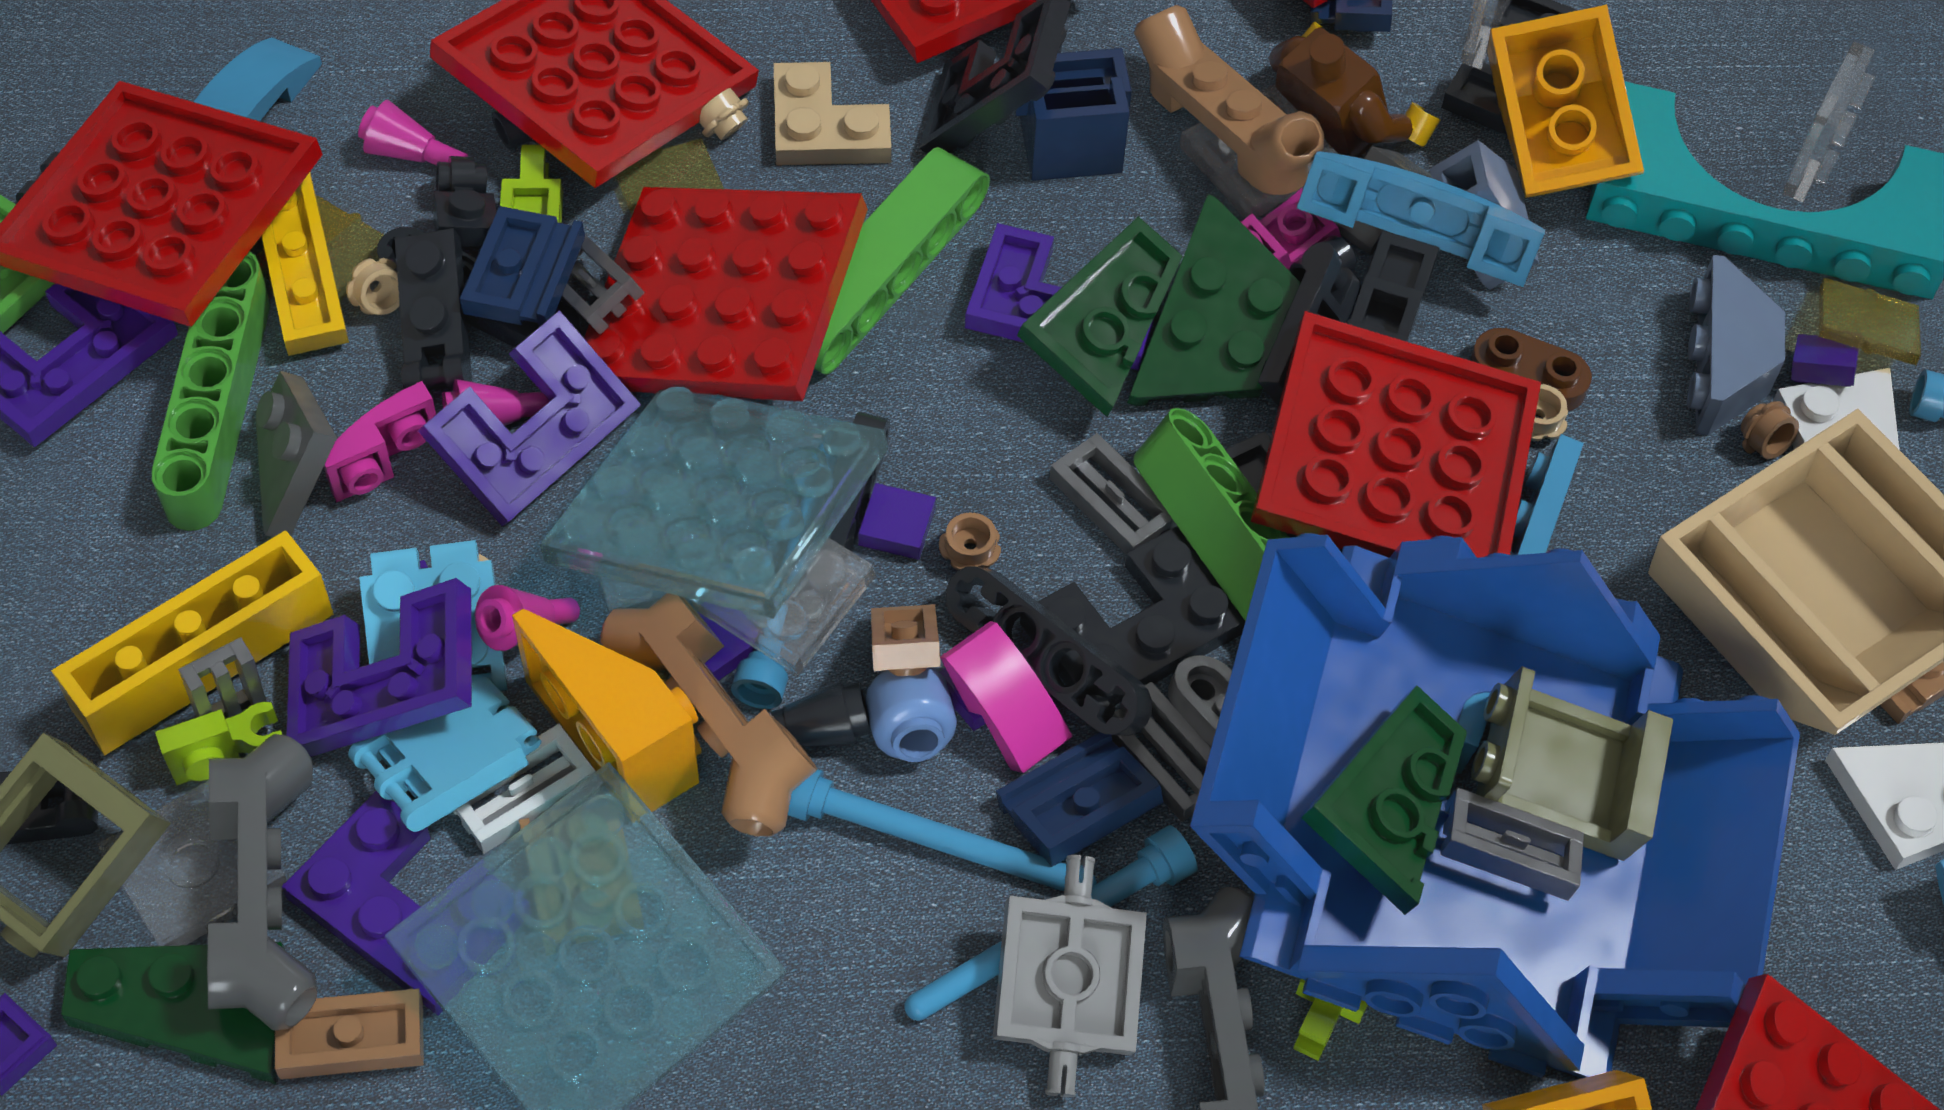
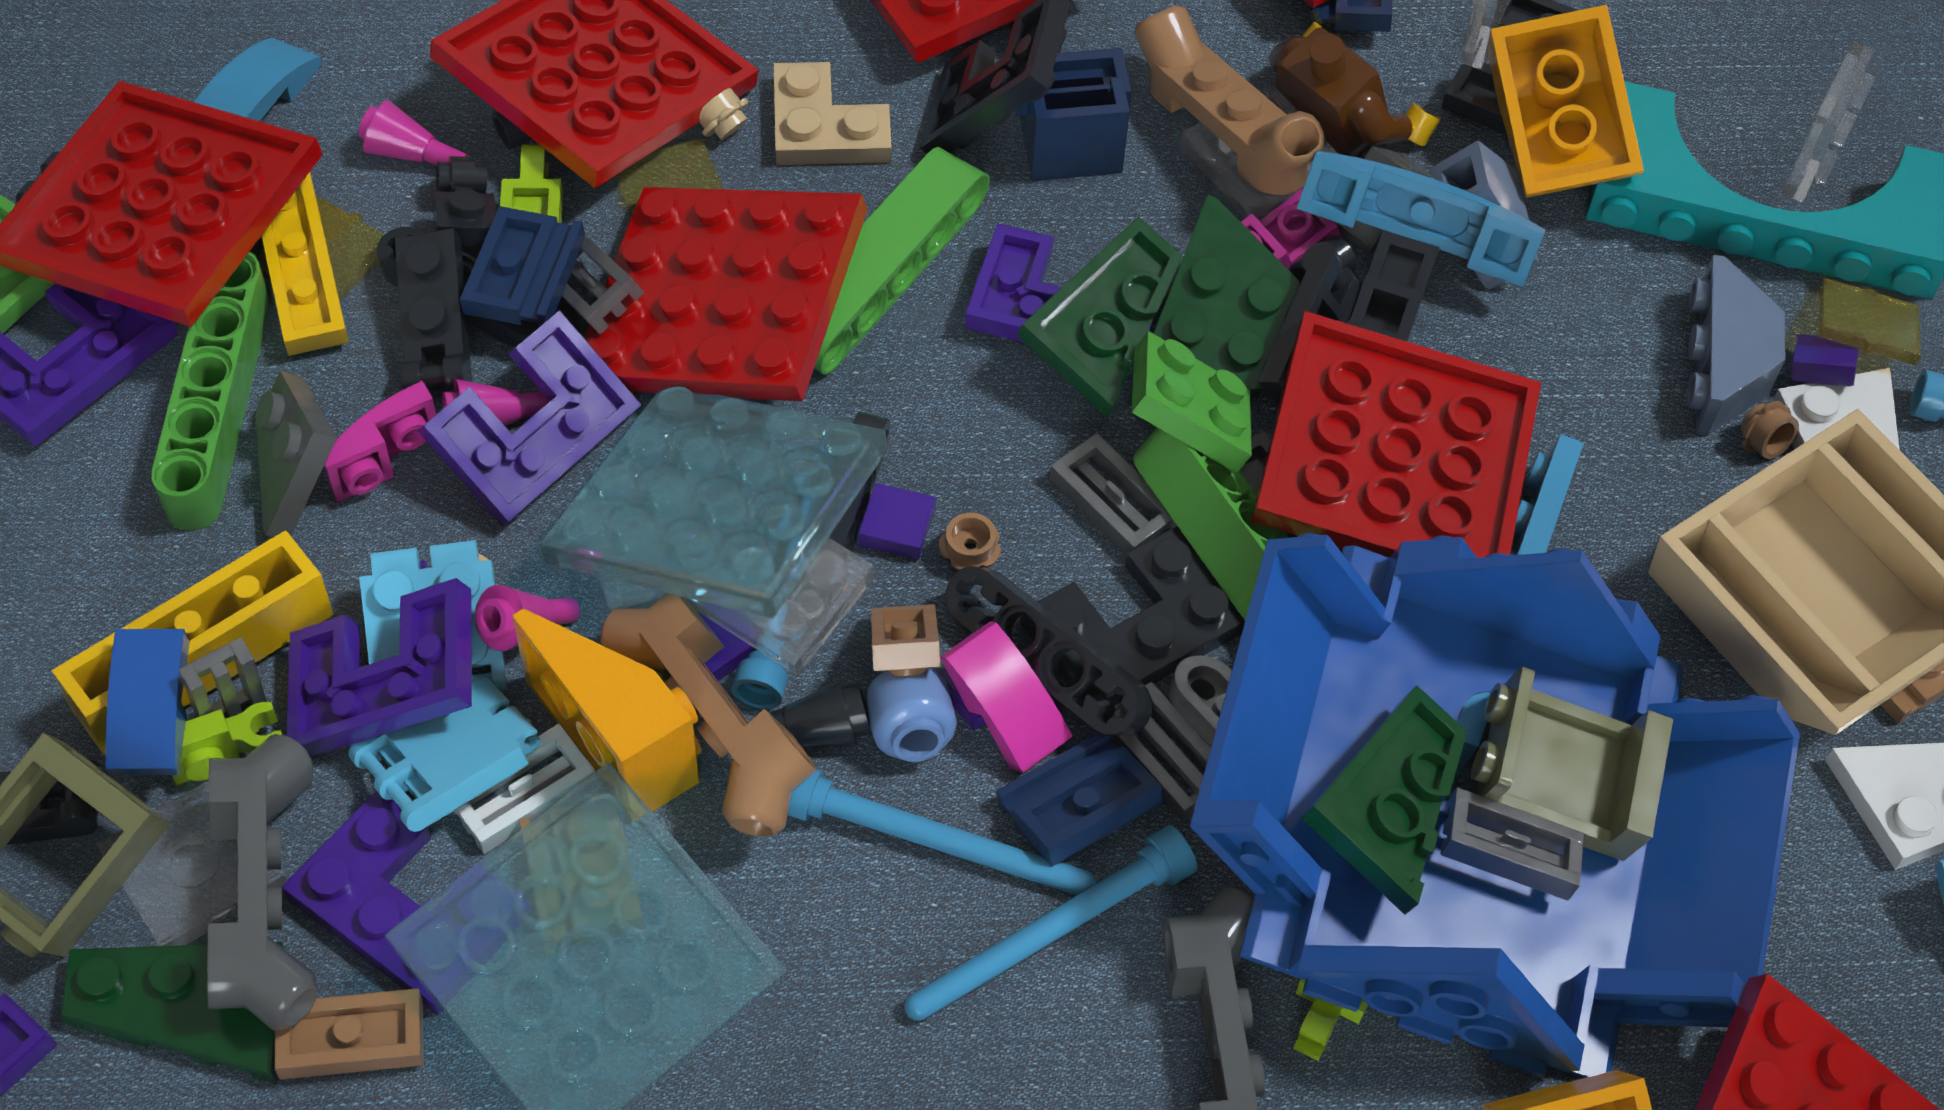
tan plate [346,258,400,315] -> none
light grey plate [993,855,1147,1097] -> none
reddish brown plate [1470,328,1592,411] -> none
tan plate [1531,384,1568,441] -> none
none -> blue slope [106,629,190,775]
none -> bright green plate [1132,331,1252,473]

